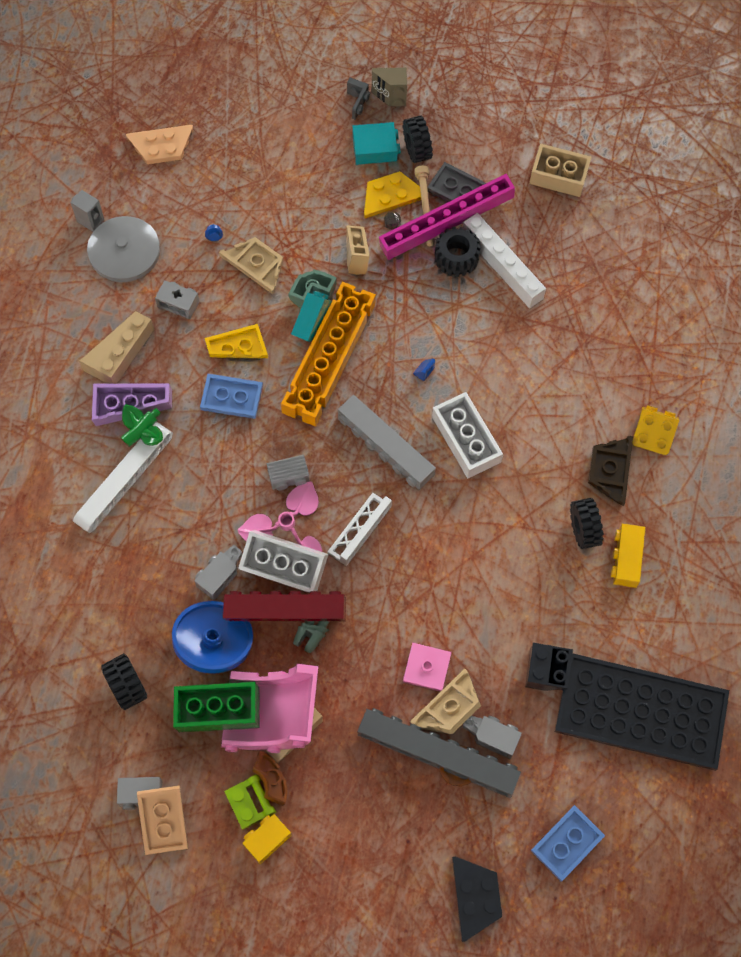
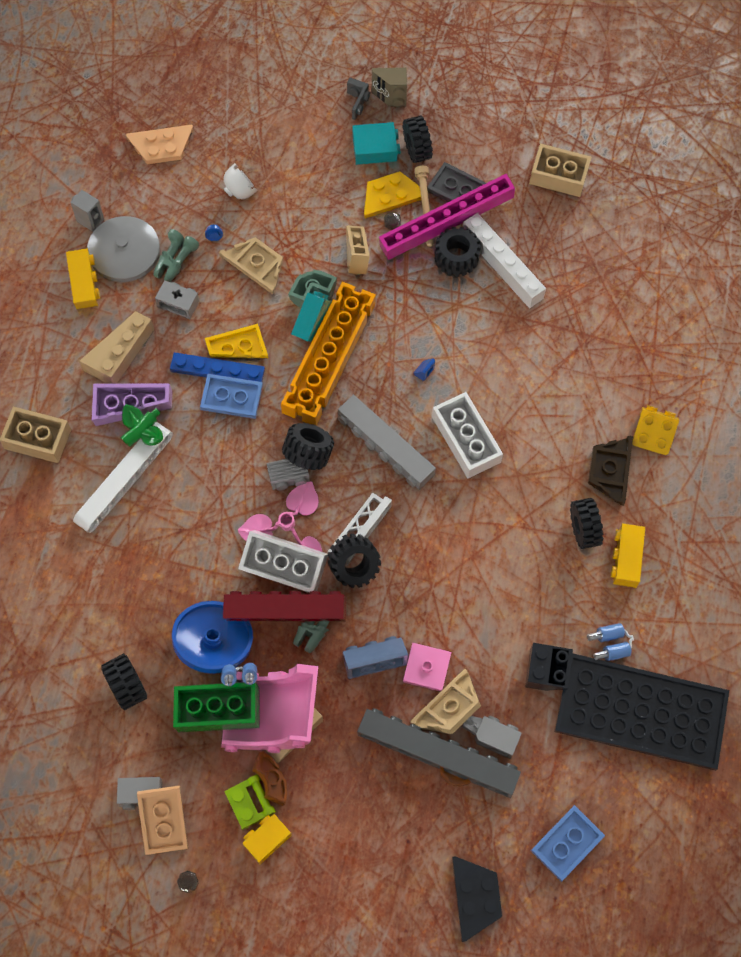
light grey hinge [194,545,243,600] -> none
none -> tan brick [0,406,71,463]
none -> yellow brick [66,248,100,309]
none -> sand green piece [153,229,200,282]
none -> blue plate [170,352,265,382]
none -> clear smoke tile [177,871,199,893]
none -> medium blue piece [221,663,257,686]
none -> white cylinder [223,163,257,199]
none -> black tyre [282,423,334,470]
none -> black tyre [328,533,381,588]
none -> sand blue slope [343,636,408,679]
none -> medium blue piece [587,623,634,661]

